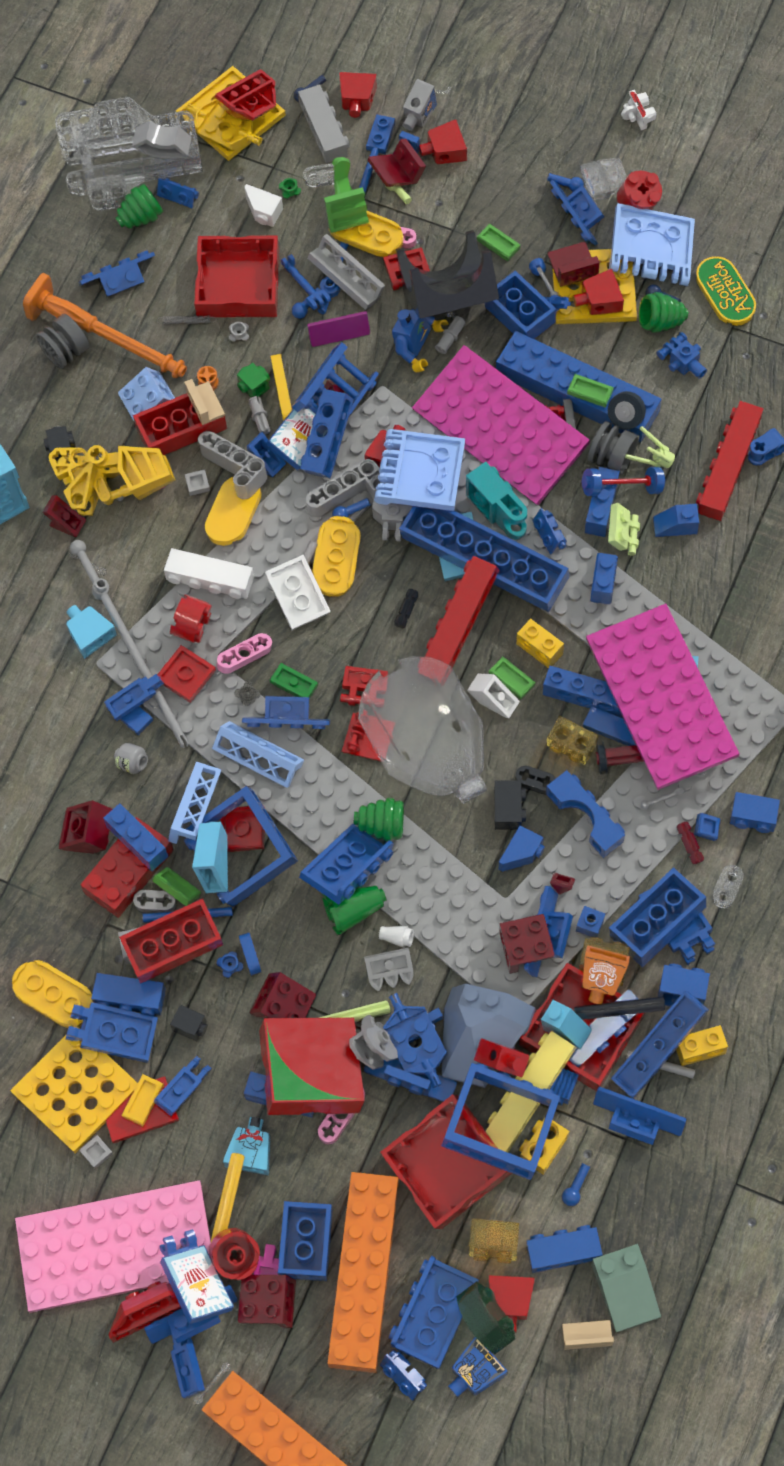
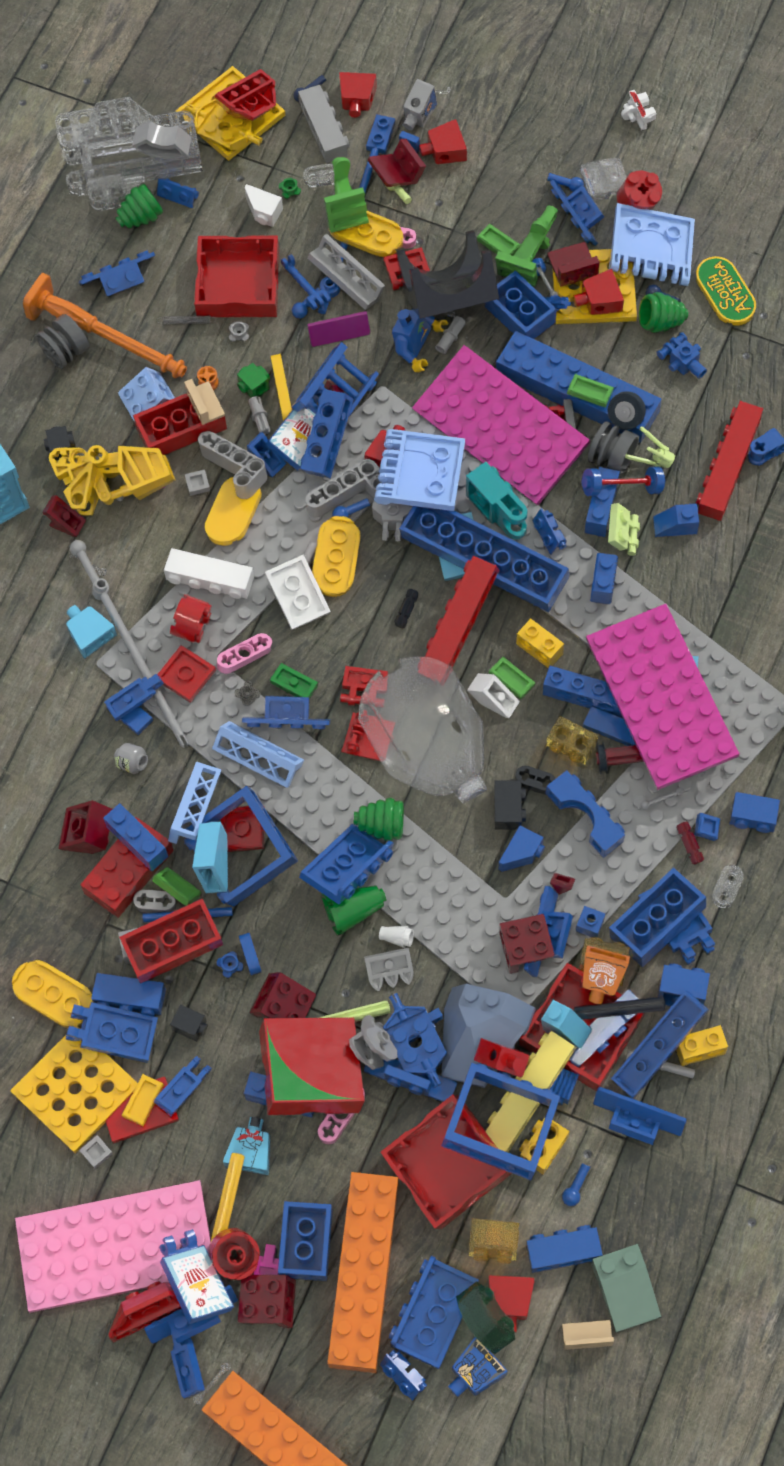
none -> bright green piece [495,206,558,287]

